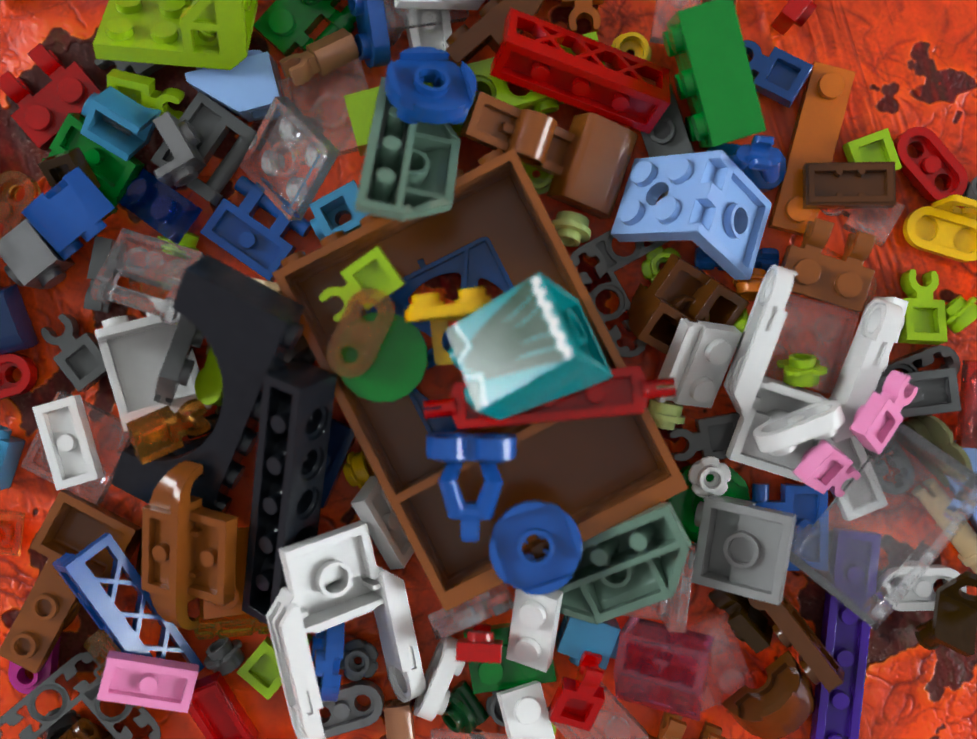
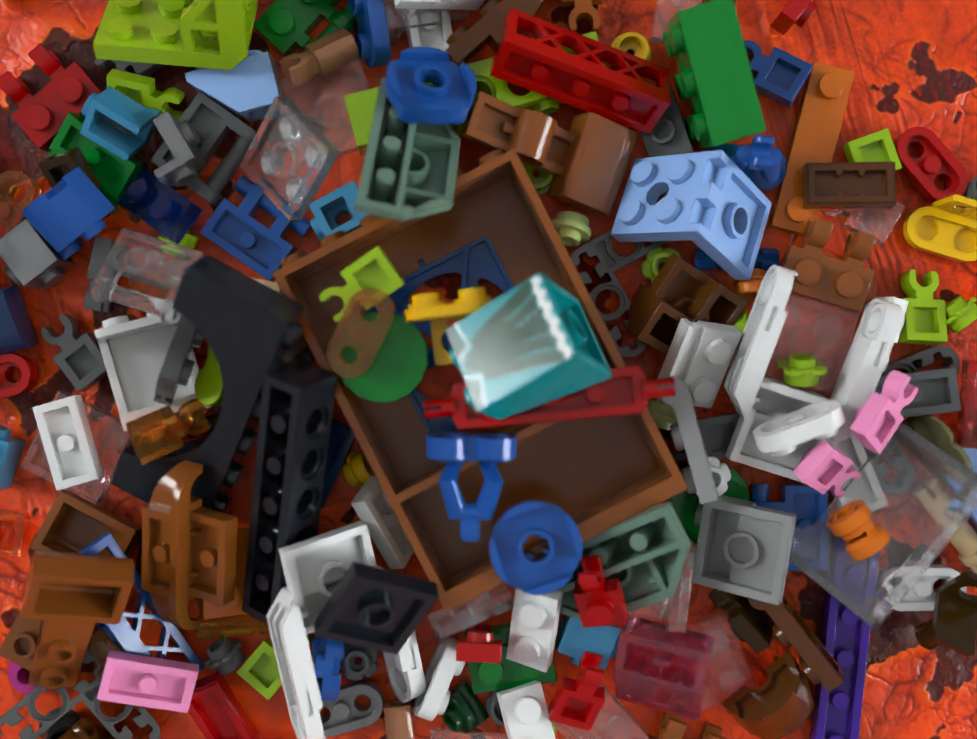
none -> dark orange plate [21,550,134,689]
none -> black plate [314,562,439,654]
none -> red plate [573,555,628,627]
none -> light grey plate [661,378,718,504]
none -> orange wheel [826,499,890,562]

